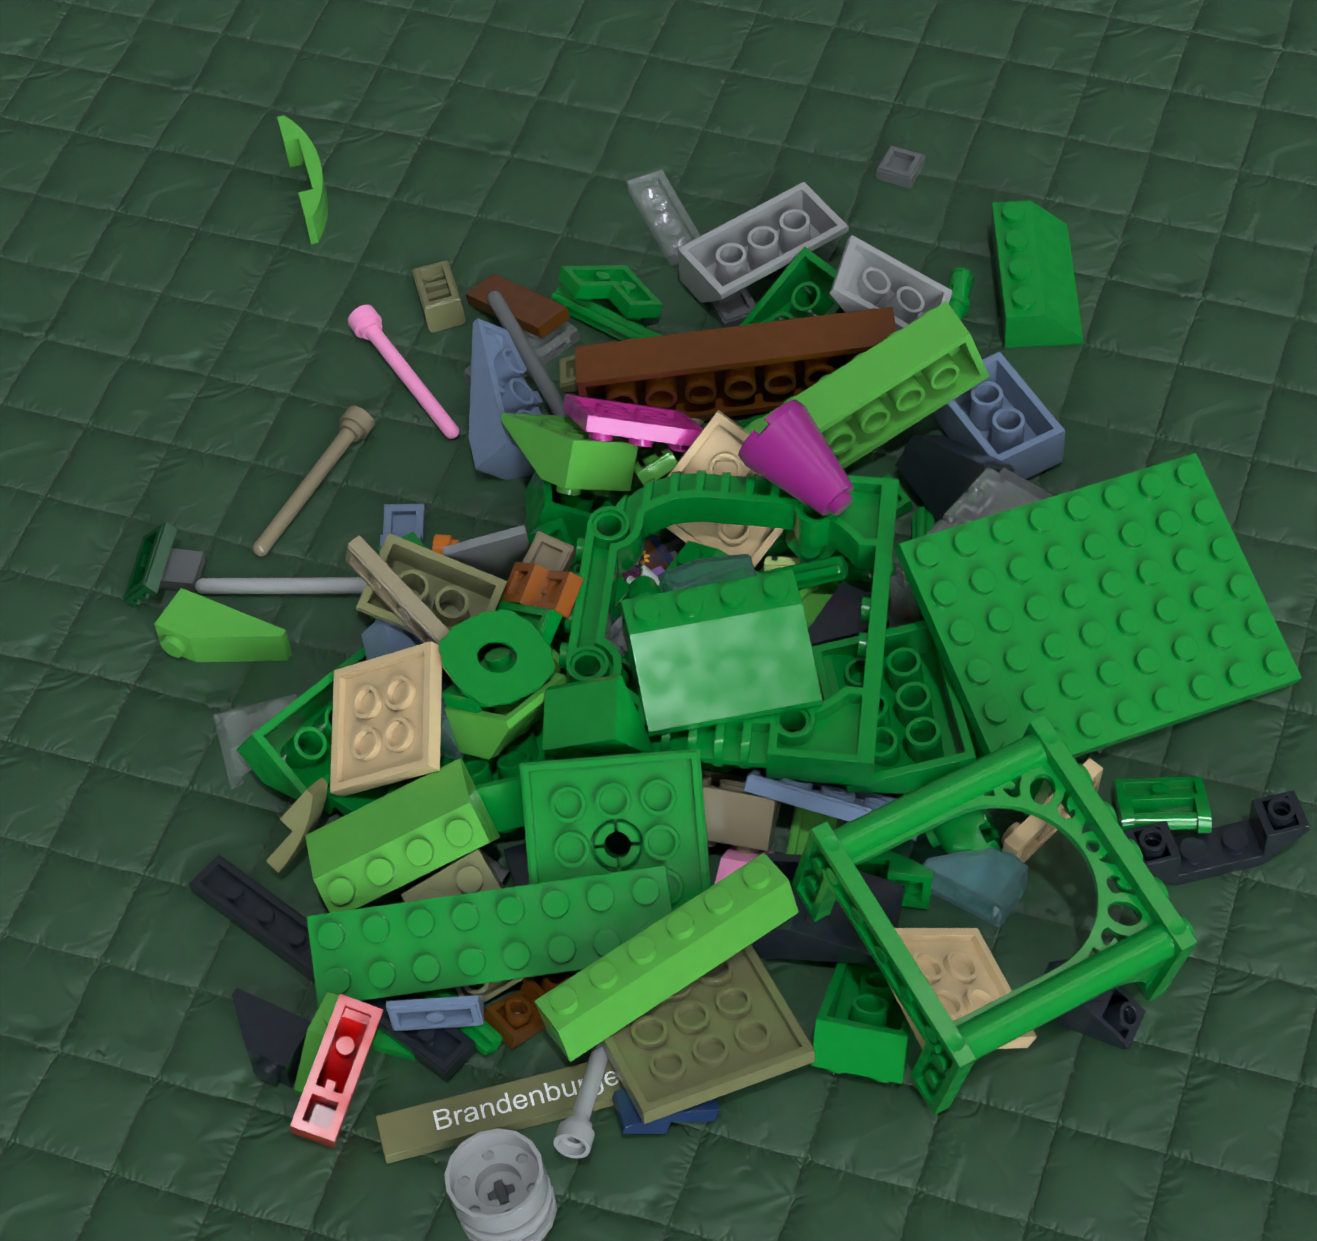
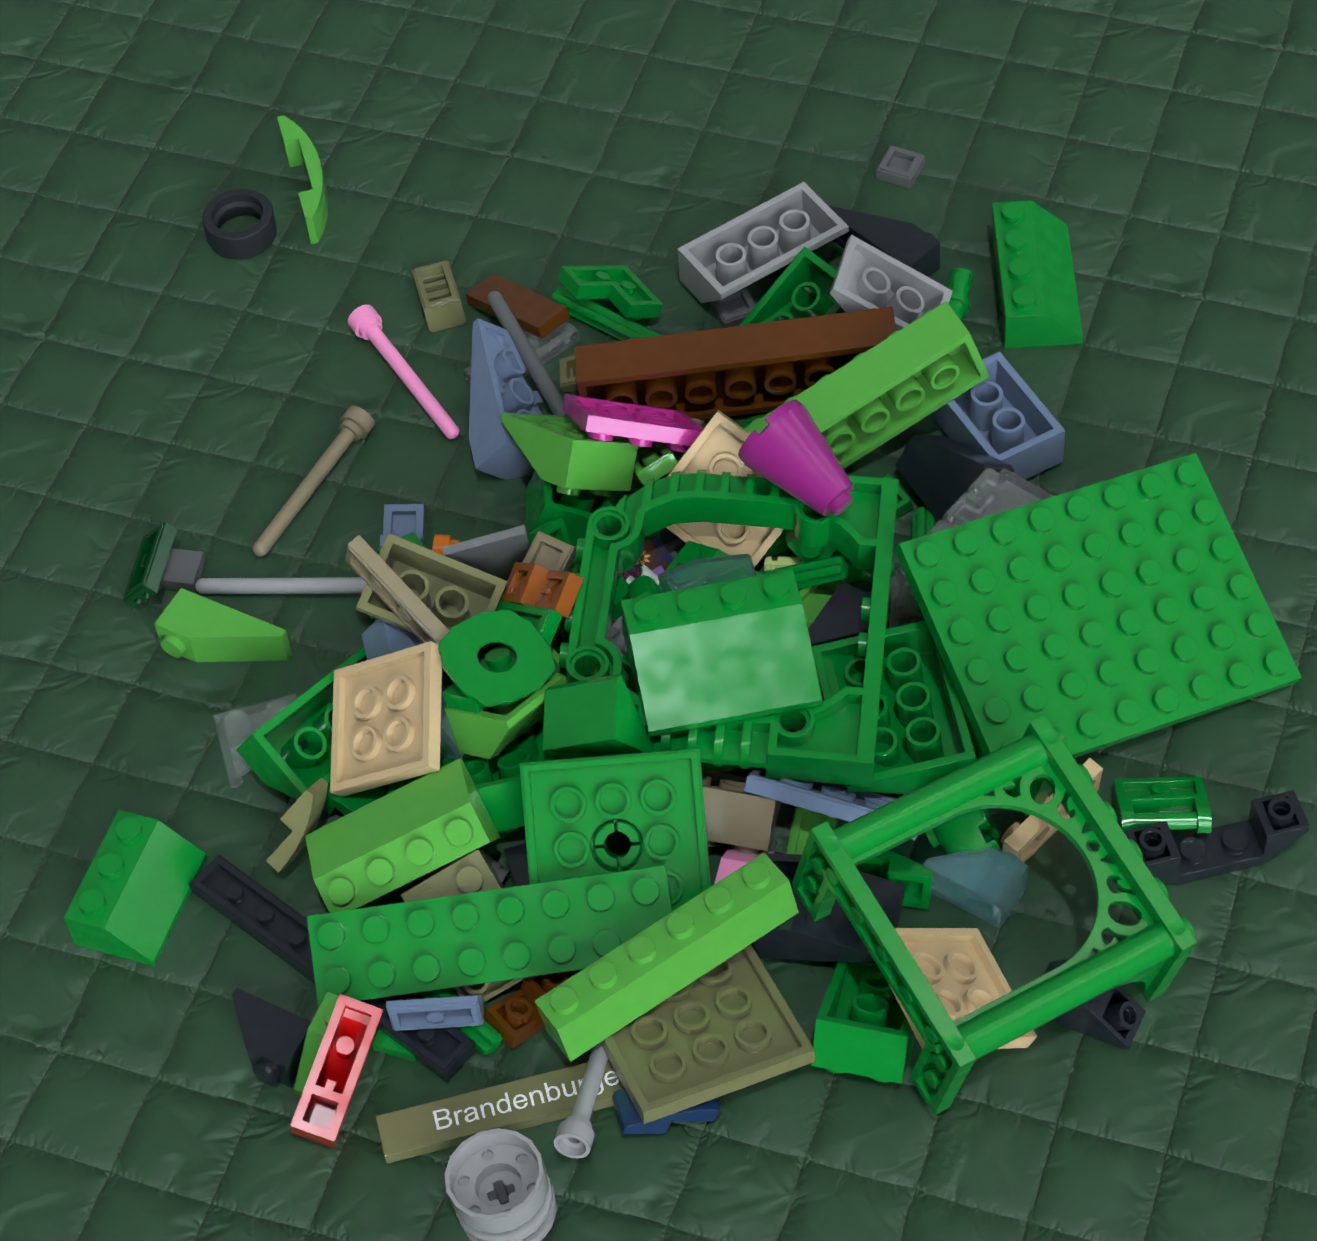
clear plate [627,170,701,266] -> none
none -> green slope [64,810,207,967]
none -> black tyre [203,188,277,259]
none -> black slope [829,206,940,277]

